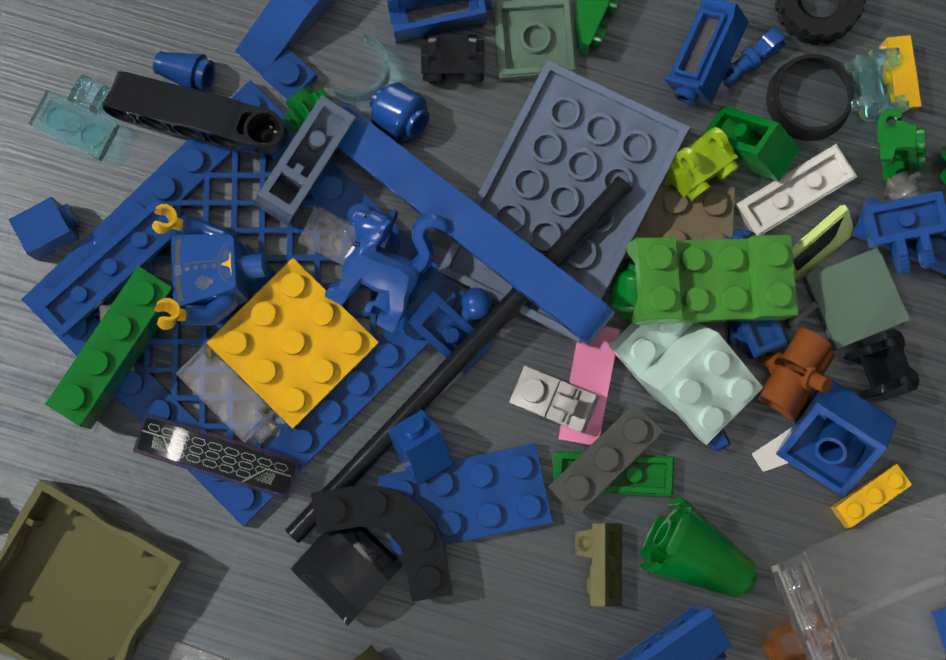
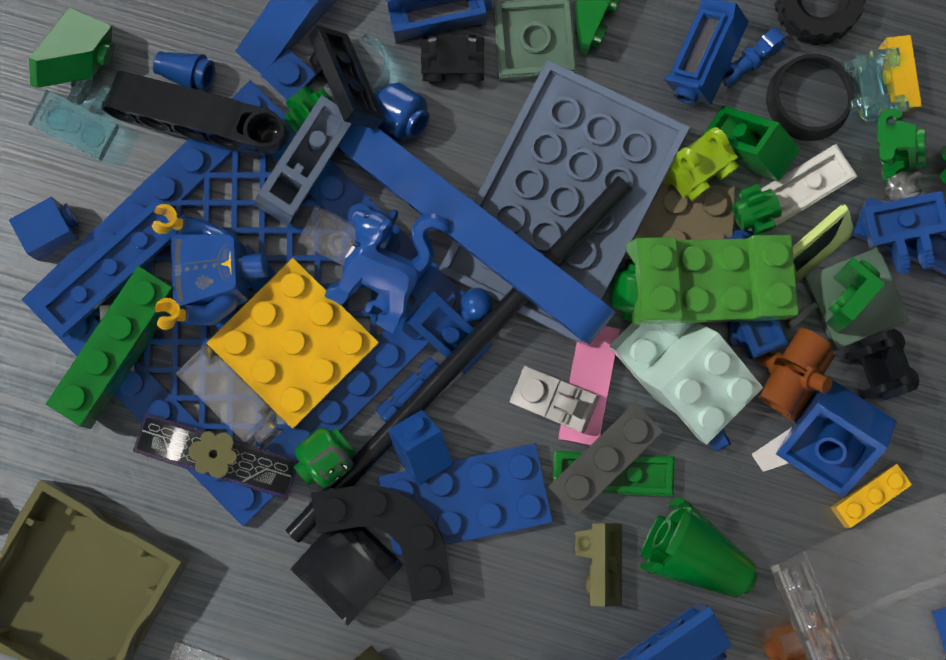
none -> green slope [29,7,115,88]
none -> olive plant [189,431,237,478]
none -> green head [293,427,356,488]
none -> black hinge [309,25,385,130]
none -> blue axle [376,358,439,422]
none -> green gear [732,183,782,235]
none -> green bracket [826,257,885,333]

